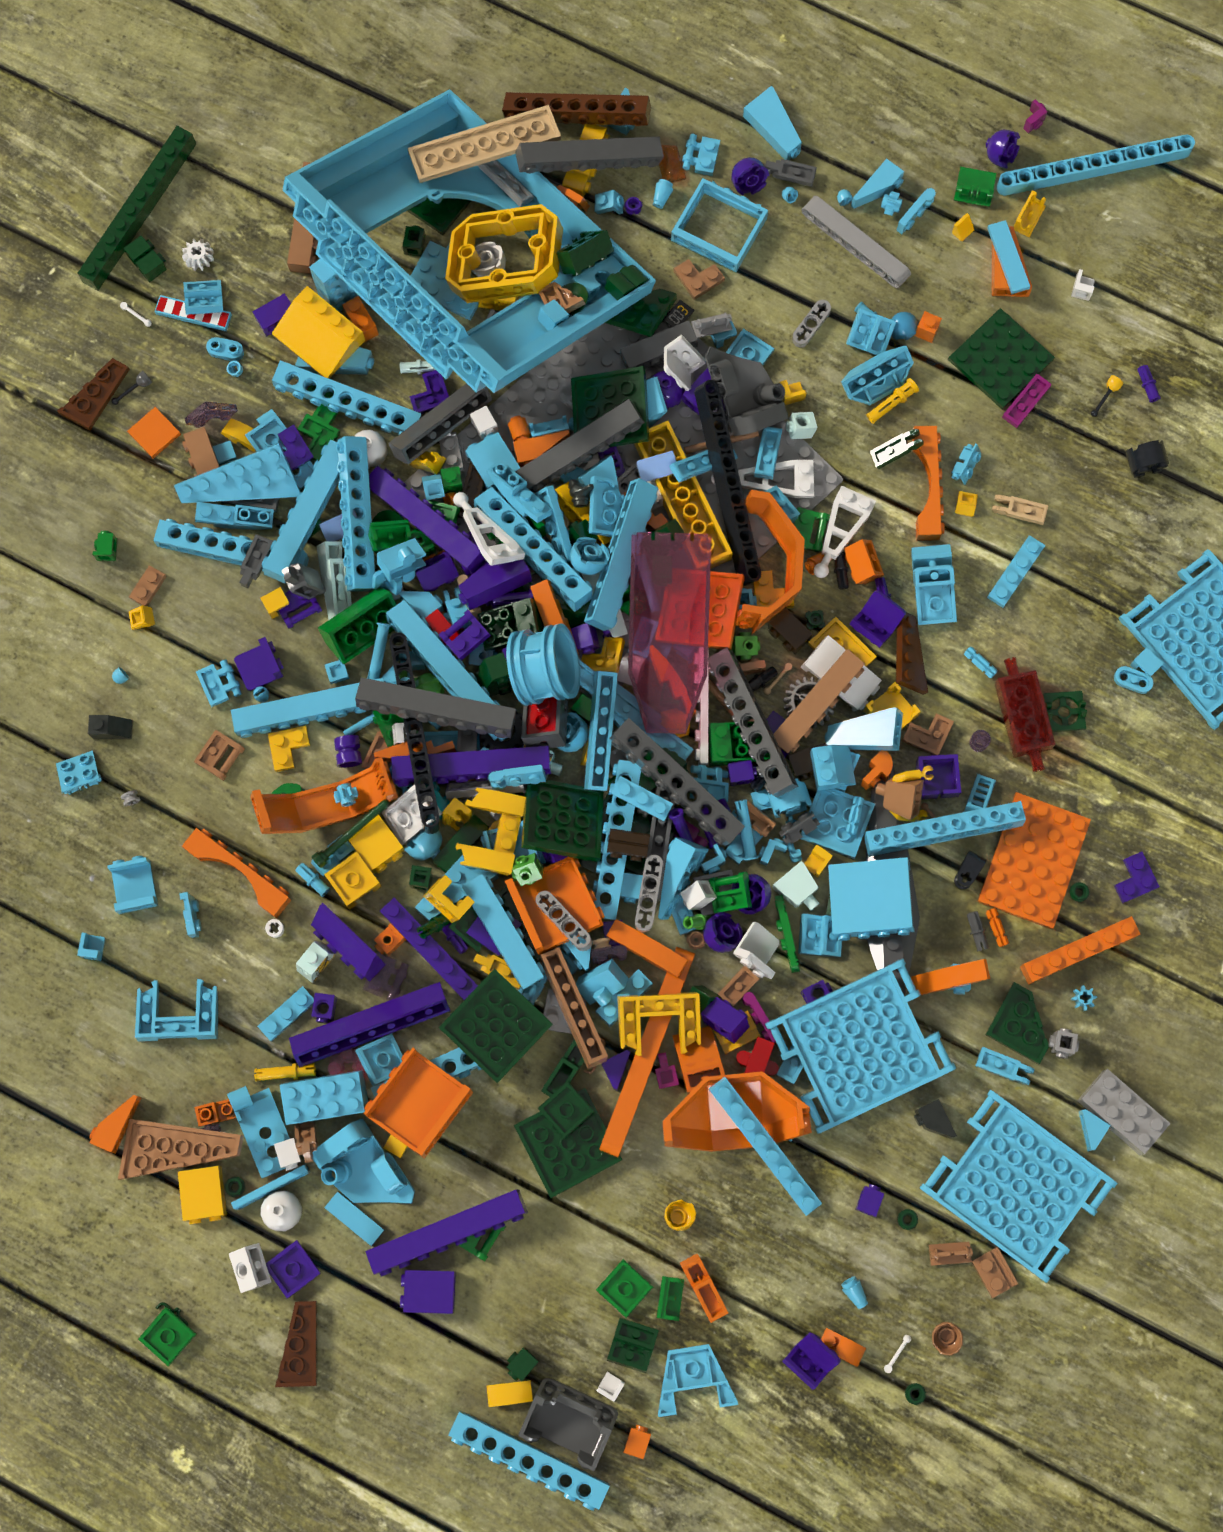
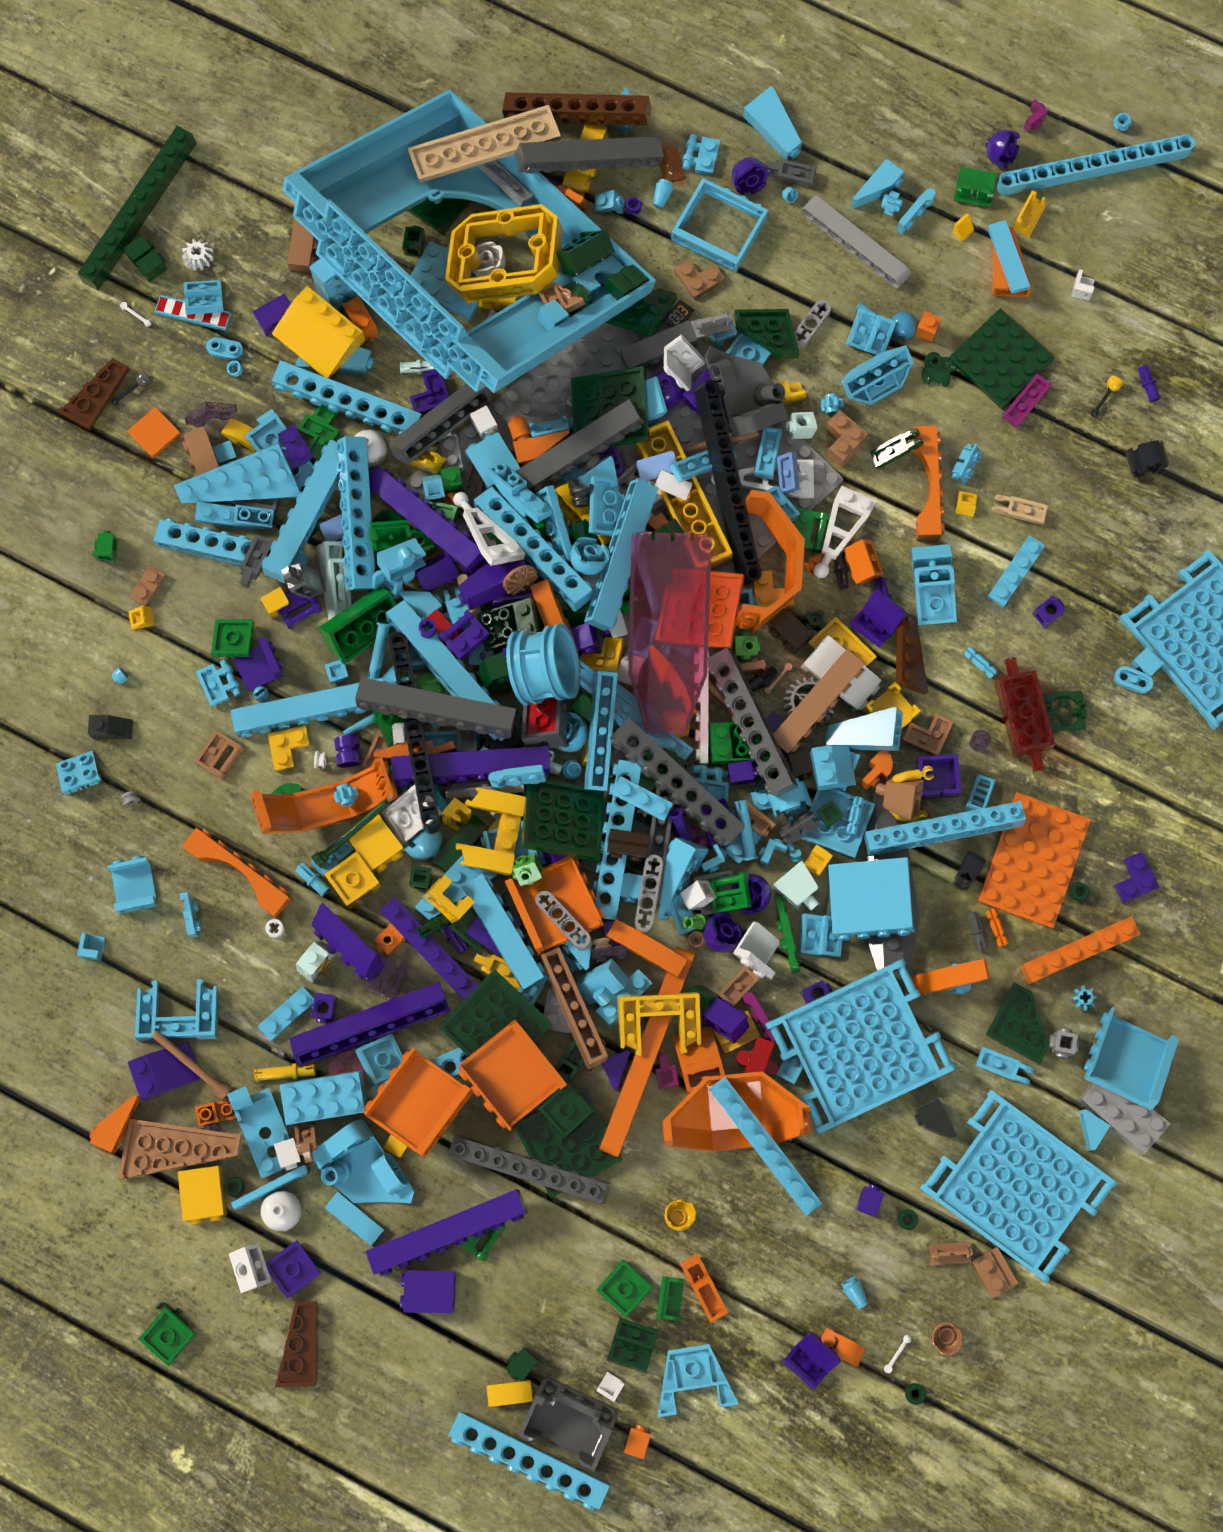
medium azure hinge [837,189,853,206] -> none
yellow pin [866,378,919,424] -> none
none -> dark purple slope [128,1042,201,1101]
none -> medium nougat piece [152,1031,232,1101]
none -> green plate [211,619,255,657]
none -> white bush [314,751,327,769]
none -> dark purple bush [419,618,436,638]
none -> dark grey brick [448,1135,611,1204]
none -> orange panel [458,1019,567,1131]
none -> medium nougat wheel [503,565,538,596]
none -> medium azure plate [562,760,581,780]
none -> white sticker [655,470,692,500]
none -> dark green plate [733,309,800,359]
none -> medium blue plate [777,452,800,495]
none -> dark green plate [816,800,844,828]
none -> medium azure gear [821,393,844,417]
none -> medium nougat brick [826,410,868,468]
none -> dark green plate [922,352,957,387]
none -> dark purple brick [1032,595,1065,628]
none -> medium azure panel [1084,1007,1179,1111]
none -> medium azure plate [1113,113,1131,131]

